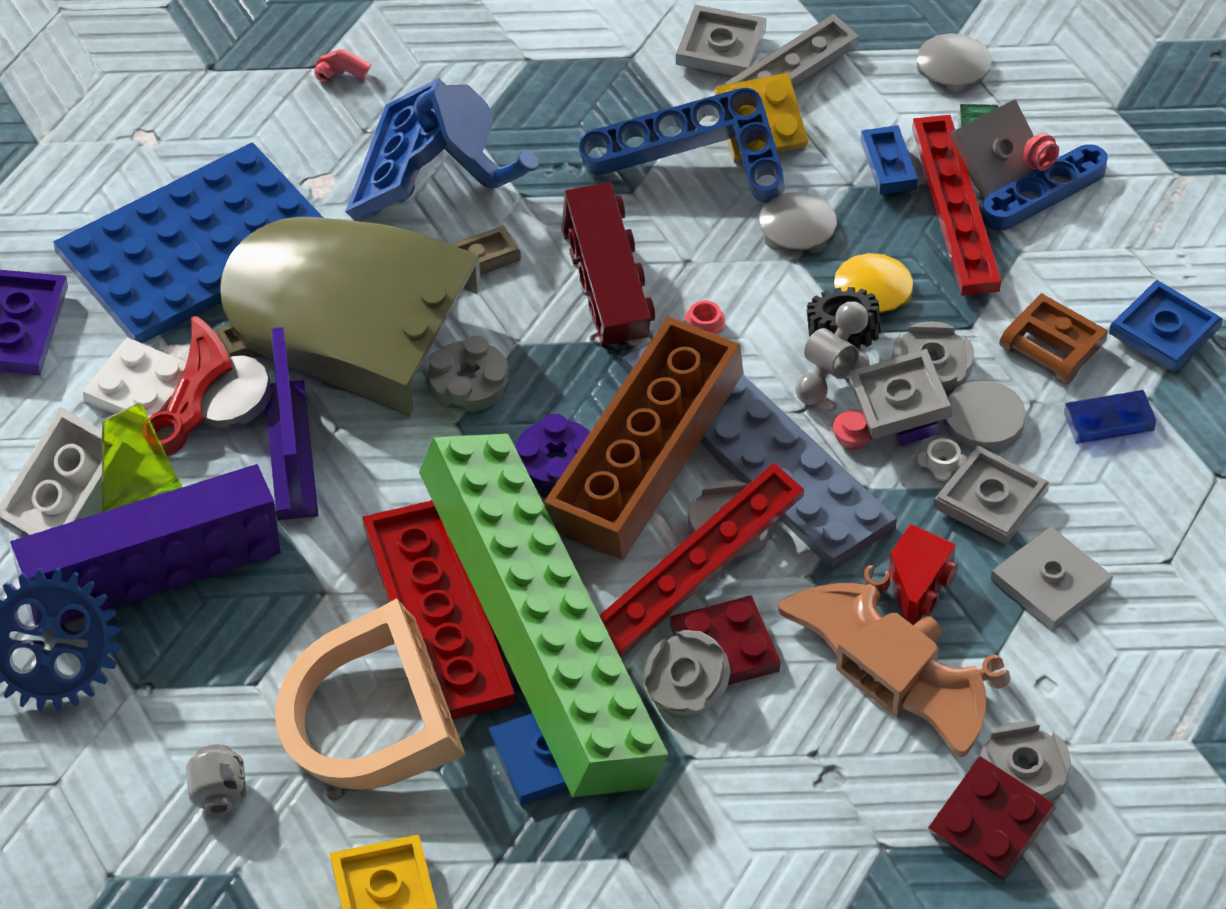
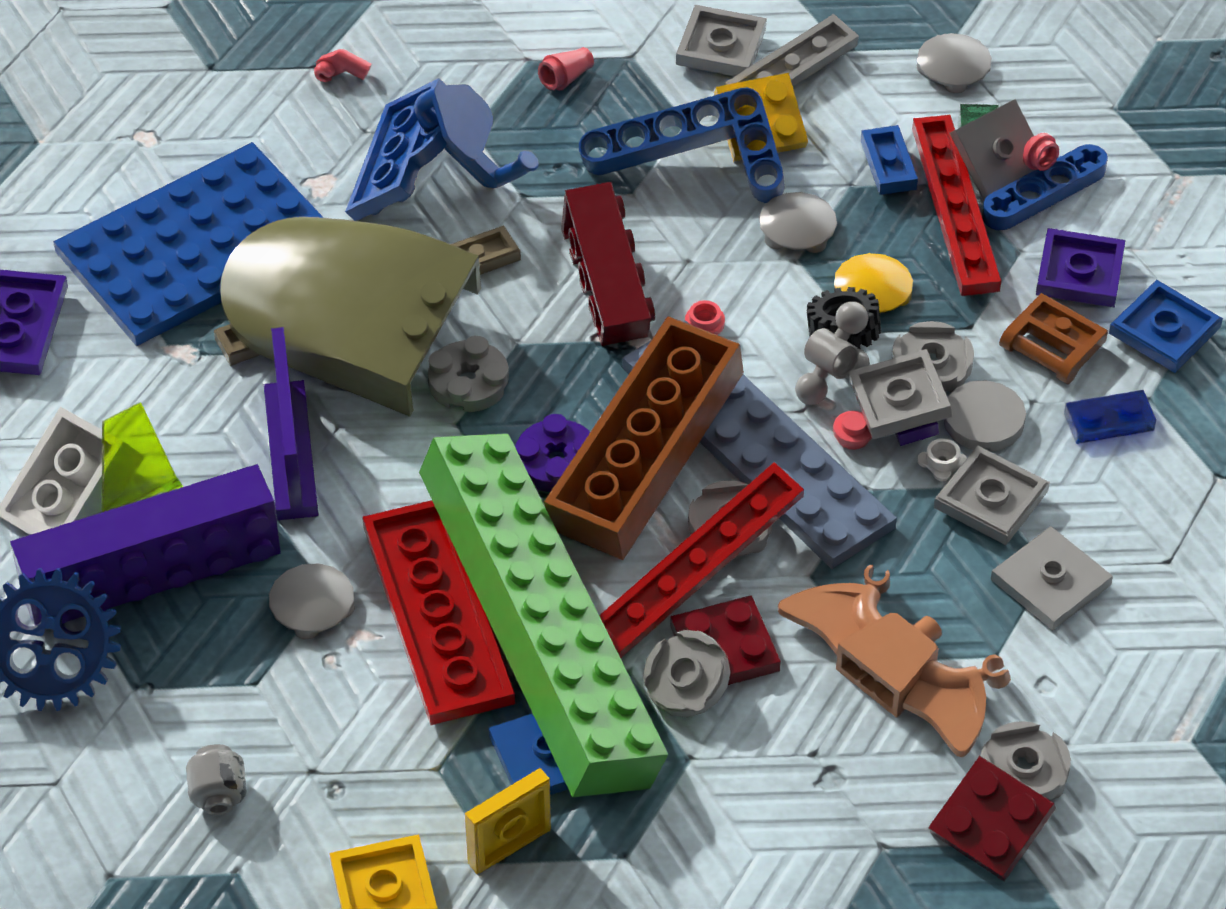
white plate [82,338,186,426] -> none
red piece [142,316,233,456] -> none
tile [202,355,272,429] -> none
light nougat window [275,599,465,790] -> none
red slope [889,524,958,625] -> none
none -> light grey dish [269,563,355,639]
none -> yellow plate [465,768,551,874]
none -> coral cone [538,47,594,90]
none -> dark purple plate [1036,228,1126,308]

